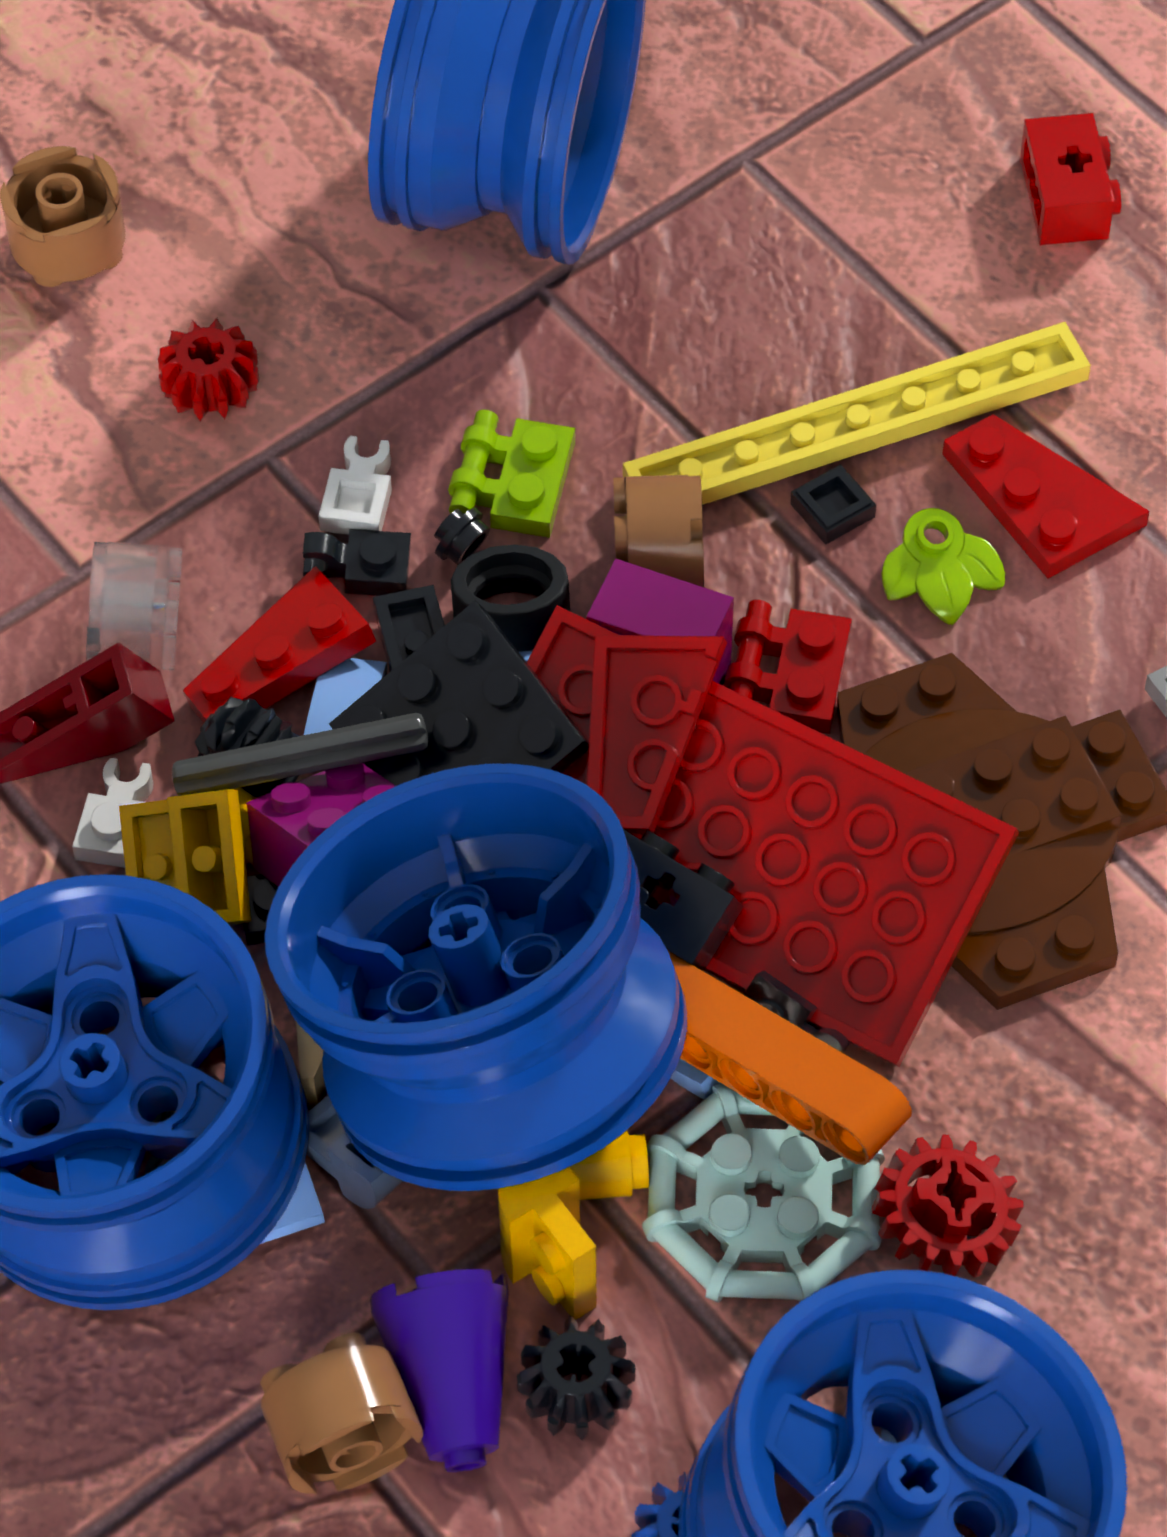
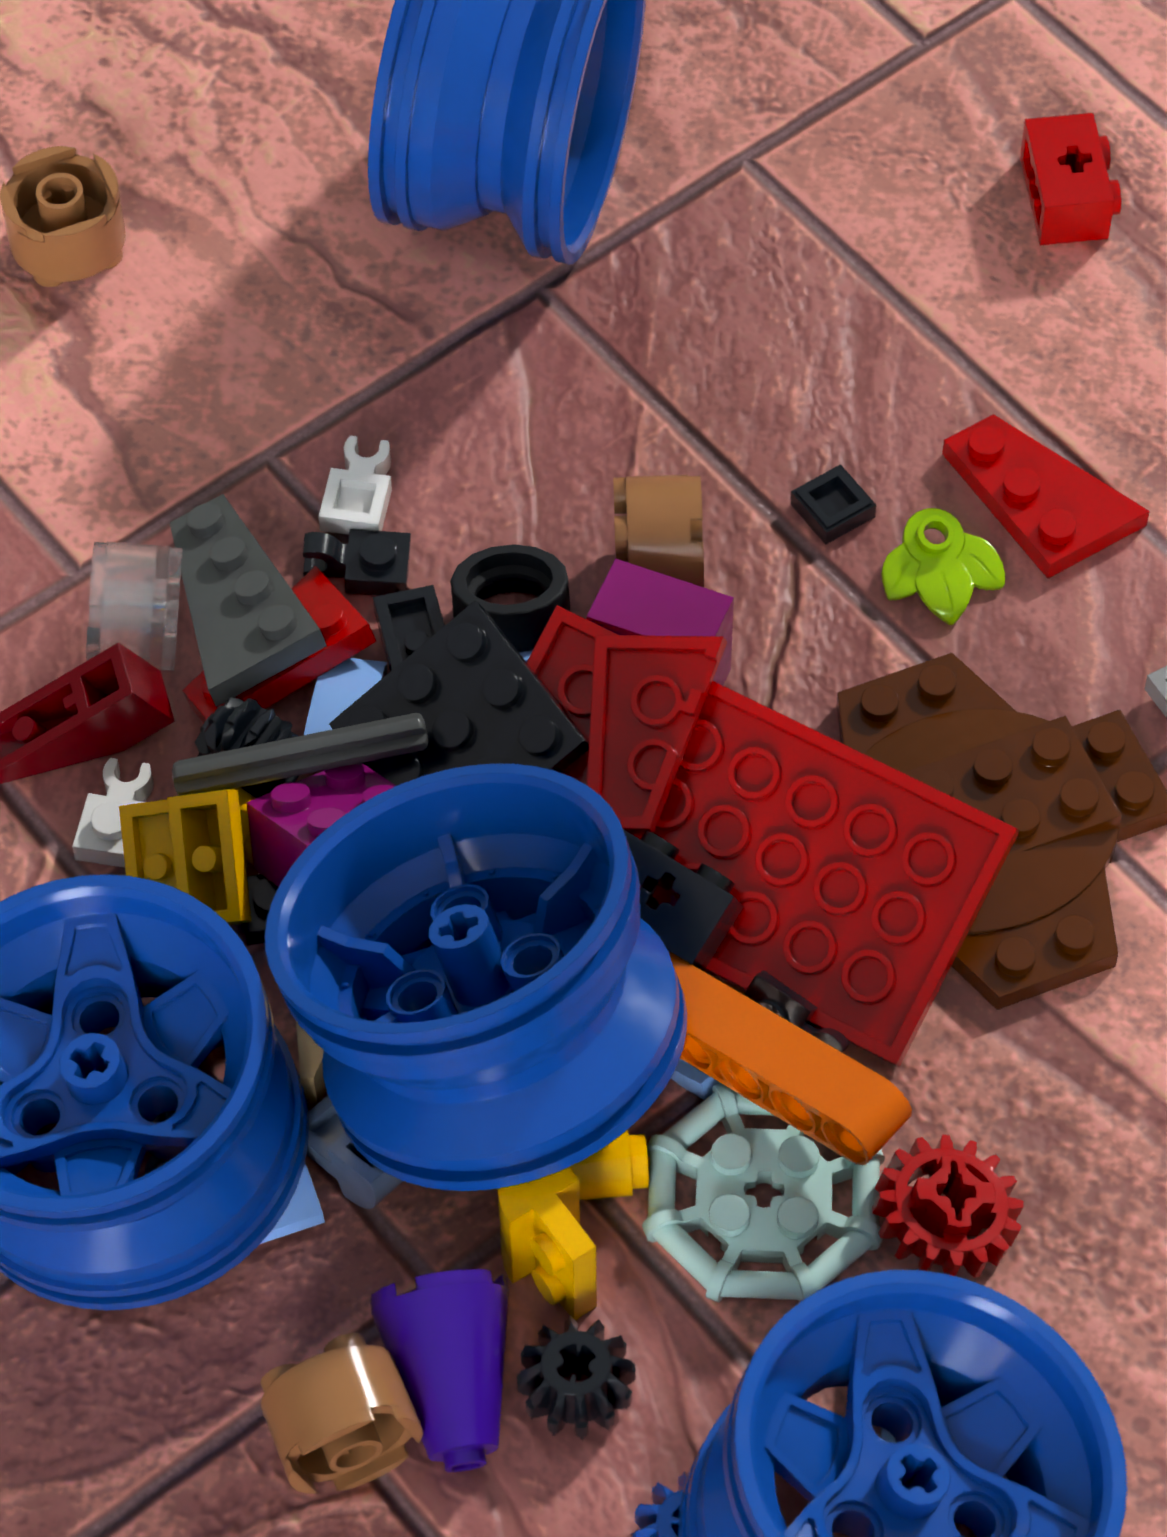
red gear [158,318,259,421] -> none
black plate [434,507,490,565] -> none
lime plate [448,409,575,538] -> none
light yellow plate [623,322,1091,505] -> none
red plate [724,600,852,734] -> none
none -> dark grey wing [170,494,327,707]

